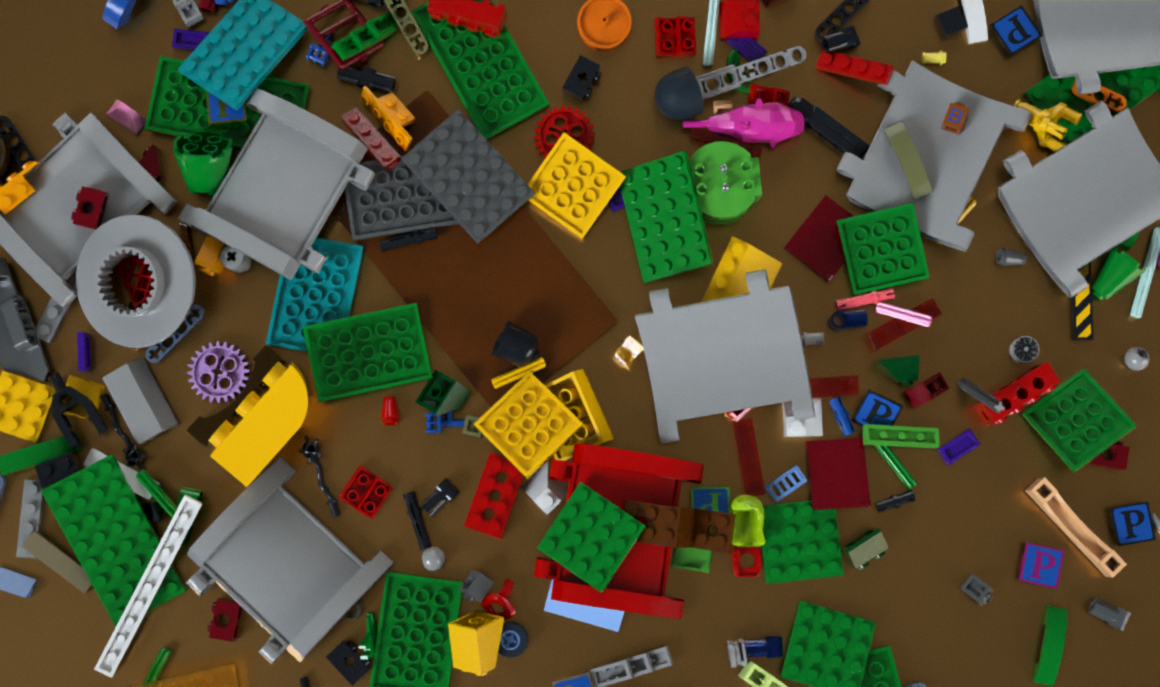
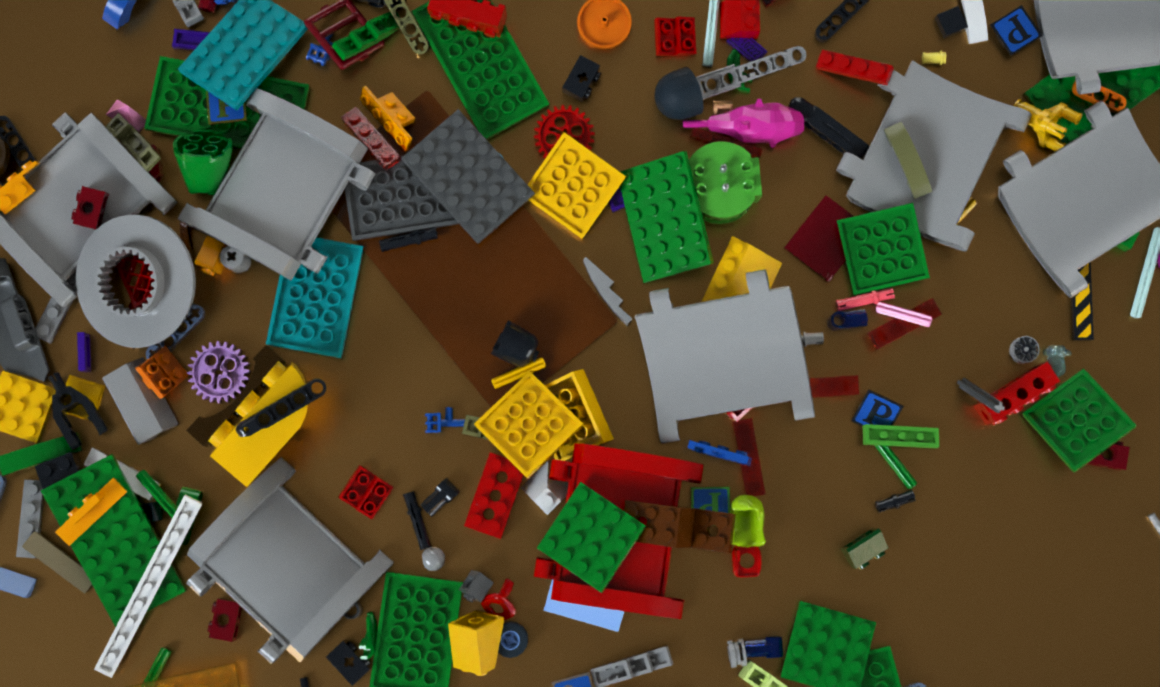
black piece [100,393,146,470] -> none
black piece [298,435,340,517] -> none
green plate [302,303,433,402] -> none
black piece [337,65,396,93] -> none
red cone [380,396,400,426] -> none
dark green slope [415,369,471,416] -> none
clear yellow bracket [613,334,643,367] -> none
bright green piece [671,534,715,573] -> none
red slope [748,84,790,106] -> none
green plate [761,500,844,584] -> none
medium blue slope [764,465,808,503] -> none
white slope [782,398,823,437] -> none
dark red piece [806,437,871,511] -> none
black piece [821,26,861,53] -> none
blue pin [829,396,856,436] -> none
dark green slope [874,355,920,386] -> none
dark red slope [905,372,950,409] -> none
dark purple tile [937,428,981,466] -> none
dark orange brick [941,102,969,135] -> none
dark grey bracket [961,573,994,607] -> none
dark grey cone [996,247,1027,266] -> none
piece [1019,542,1065,589] -> none
light nougat arch [1025,477,1127,578] -> none
green slope [1033,605,1067,686] -> none
dark grey piece [1088,598,1131,631] -> none
green cone [1092,247,1145,301] -> none
piece [1110,501,1156,546] -> none
light grey piece [1124,347,1150,371] -> none
none -> light orange bracket [55,478,128,546]
none -> olive slope [105,113,161,172]
none -> orange plate [135,345,189,399]
none -> black piece [236,378,326,437]
none -> light grey slope [583,257,633,326]
none -> blue wing [688,440,752,466]
none -> clear light blue animal [1043,345,1072,377]

